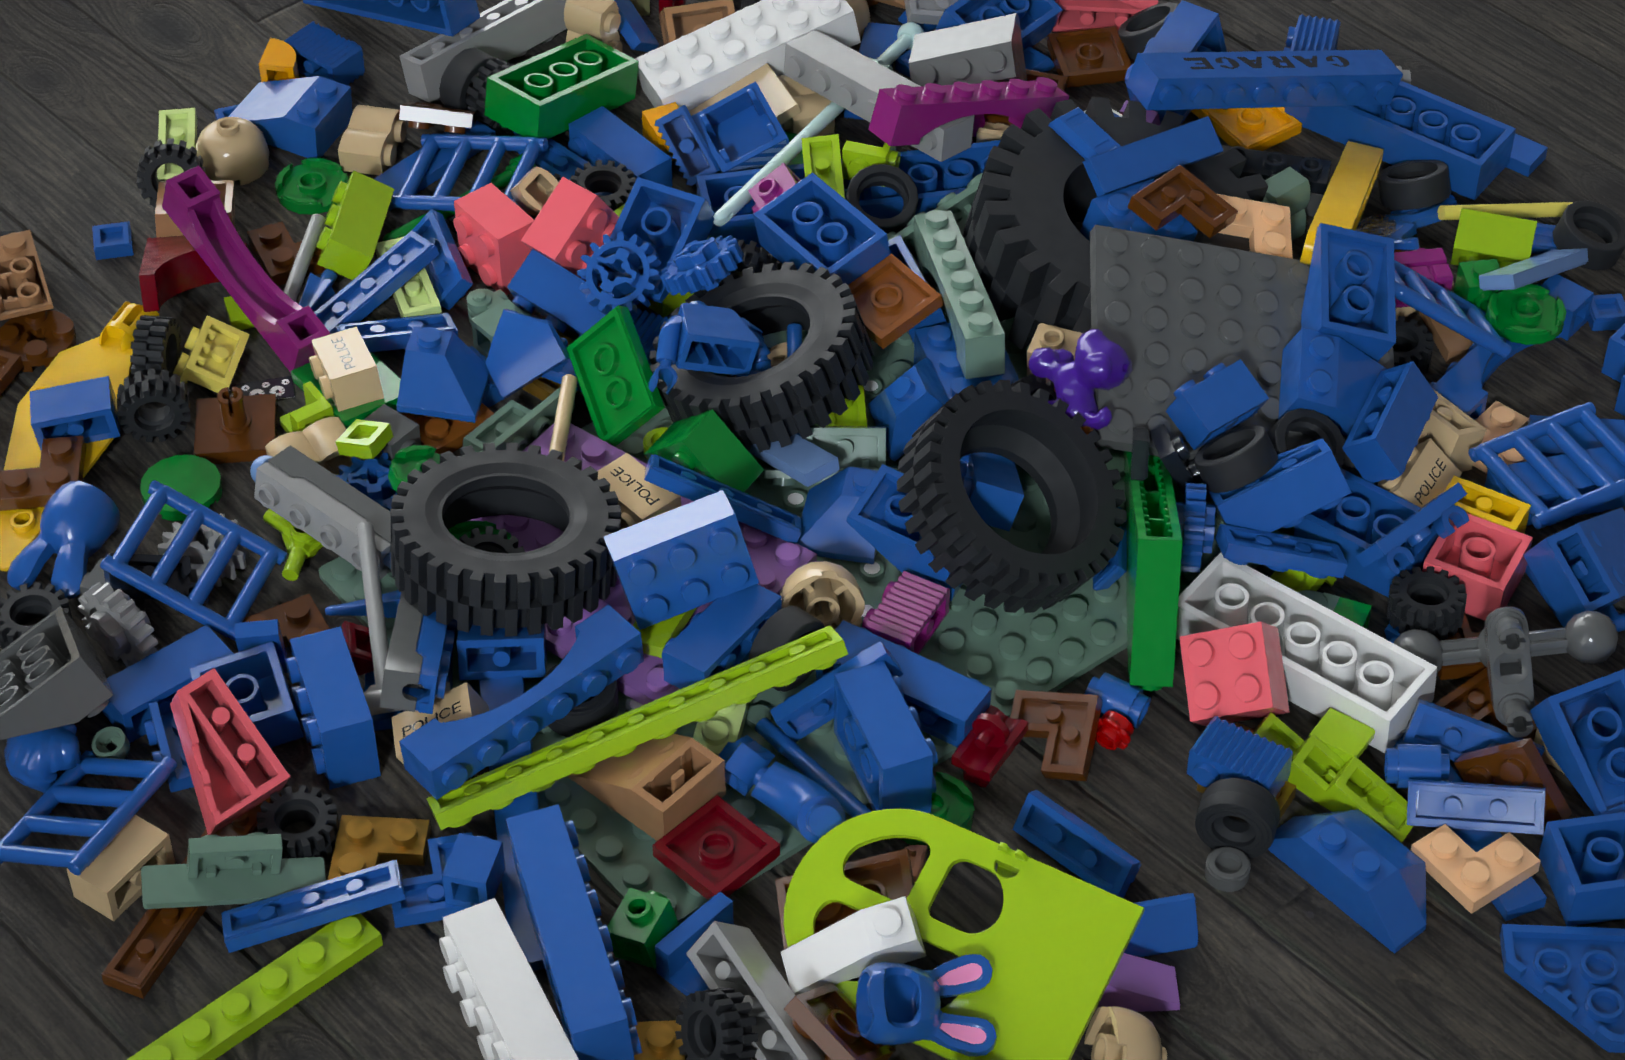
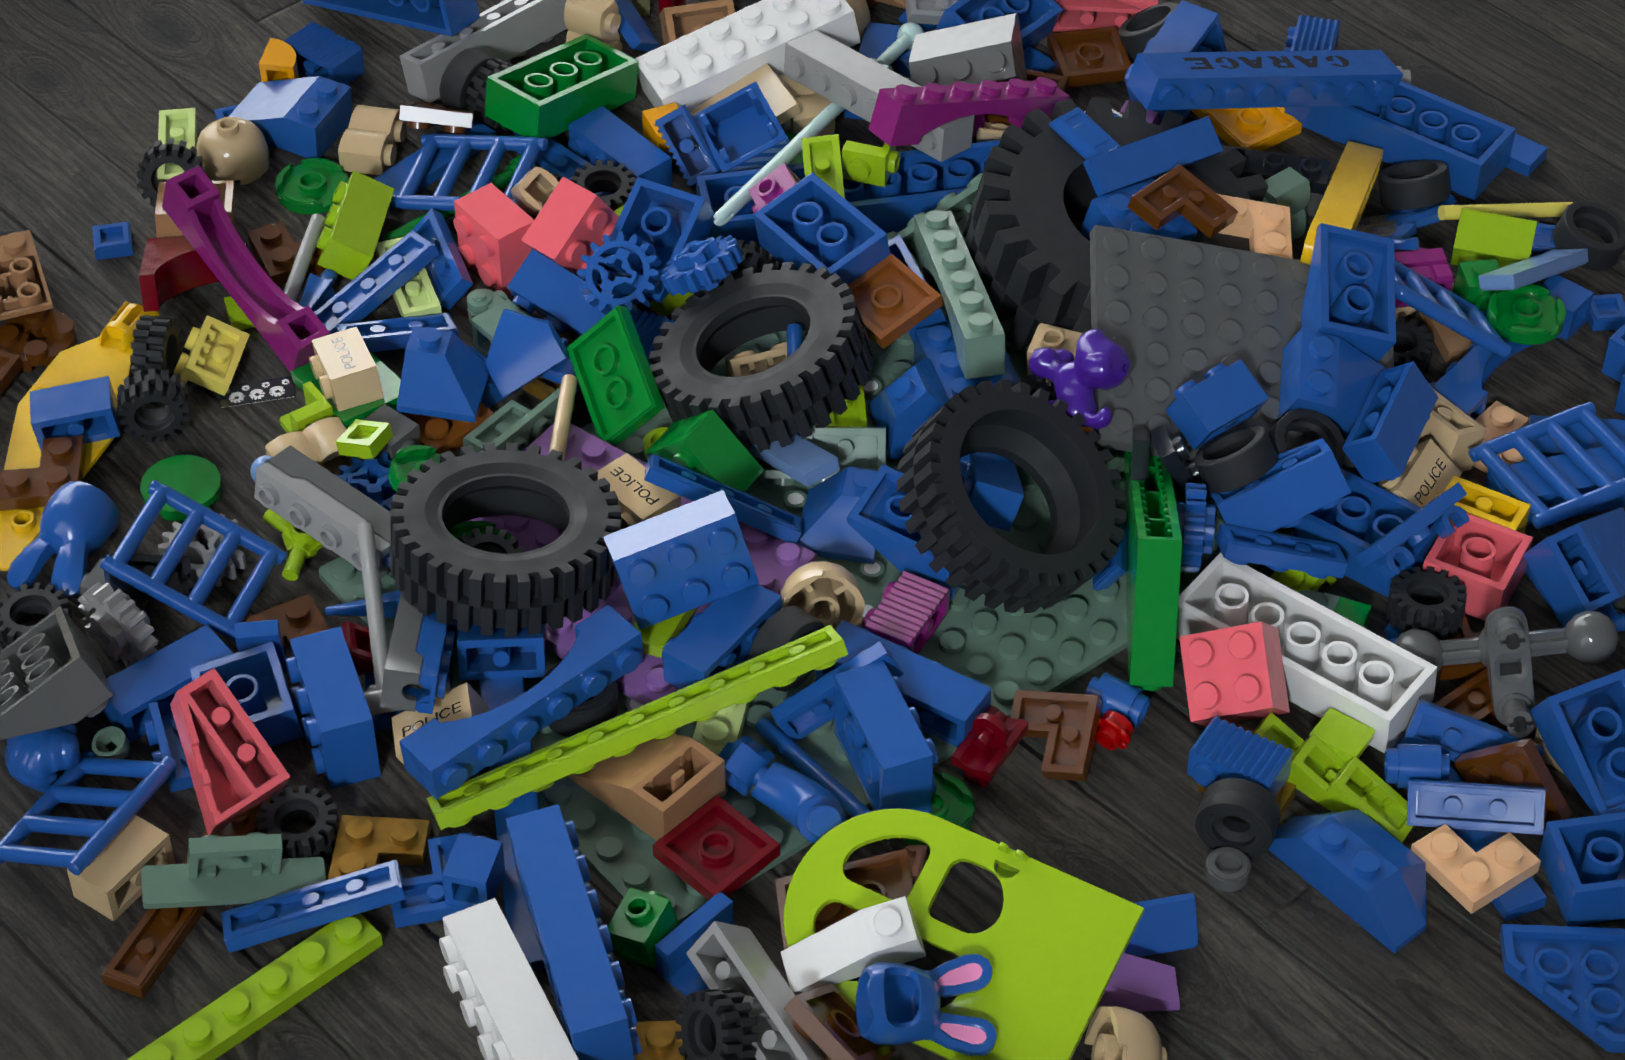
reddish brown tile [194,387,278,464] -> none
blue torso [648,301,772,395] -> none
black tyre [846,164,918,234] -> none
blue plate [1012,790,1141,898] -> none

